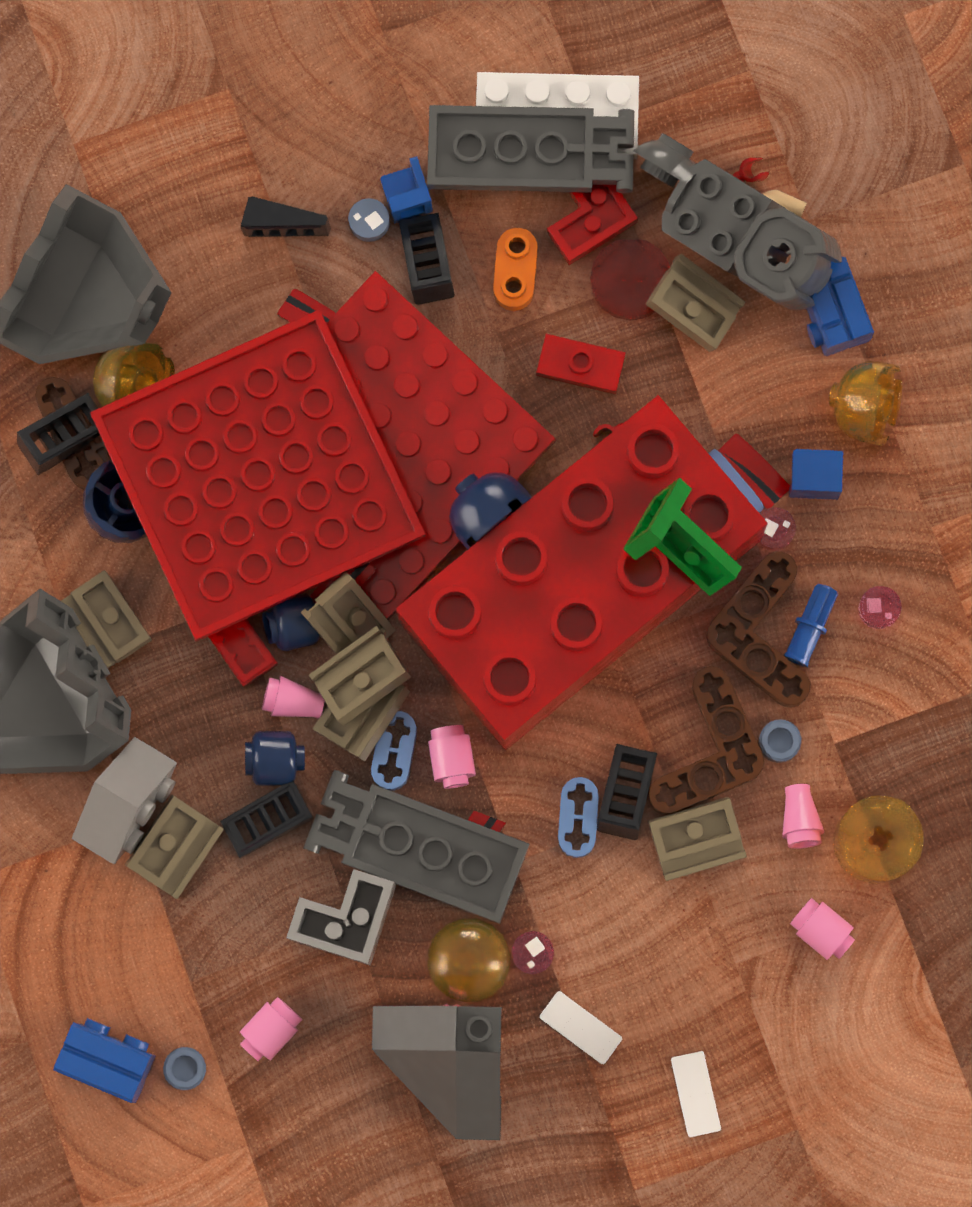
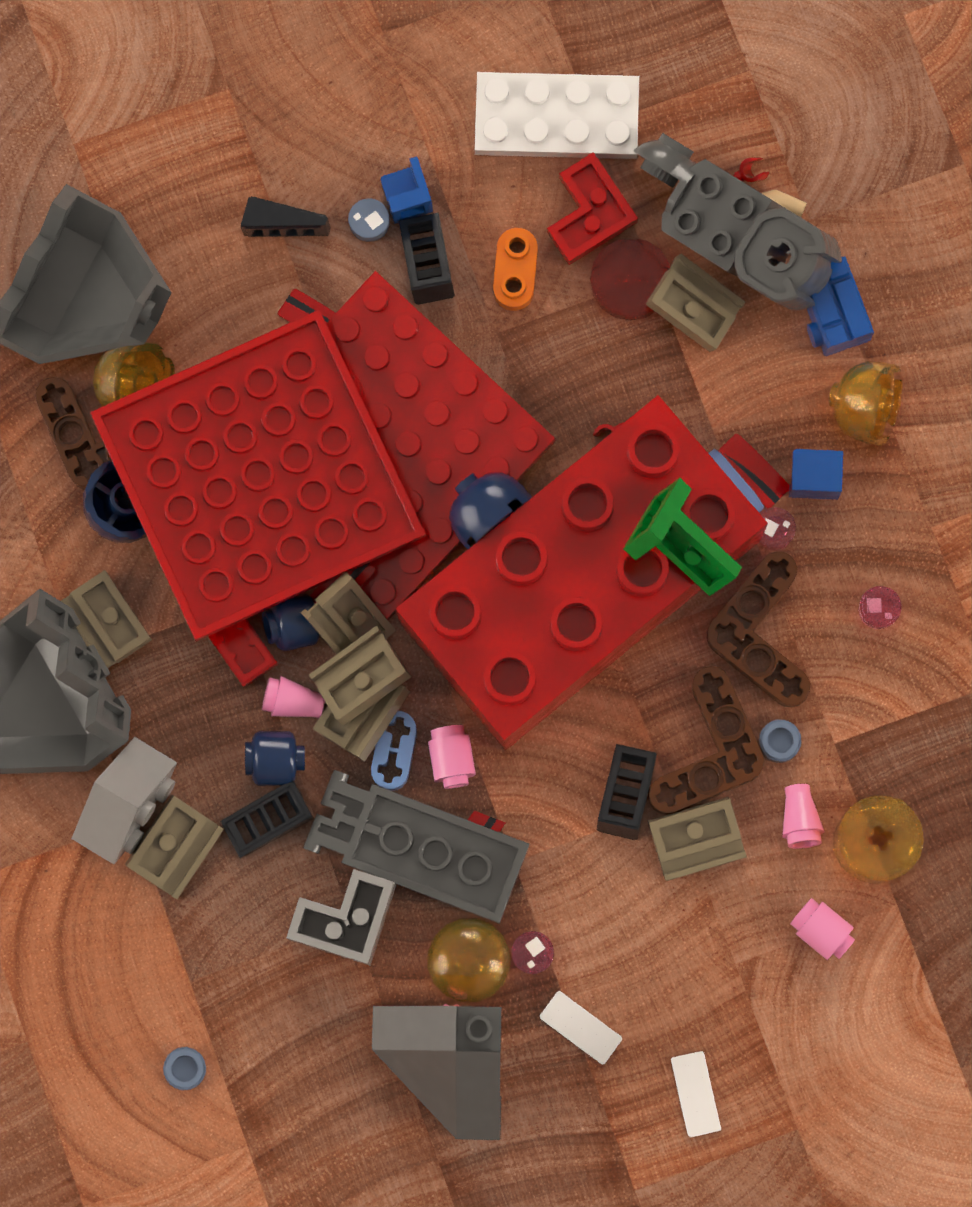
black slope [17,393,100,475] -> none
blue brick [53,1018,156,1103] -> none
bright pink brick [240,997,302,1061] -> none
dark grey hinge [427,105,635,193] -> none
red plate [536,334,626,395] -> none
medium blue beam [558,777,599,858] -> none
blue axle [784,584,838,668] -> none

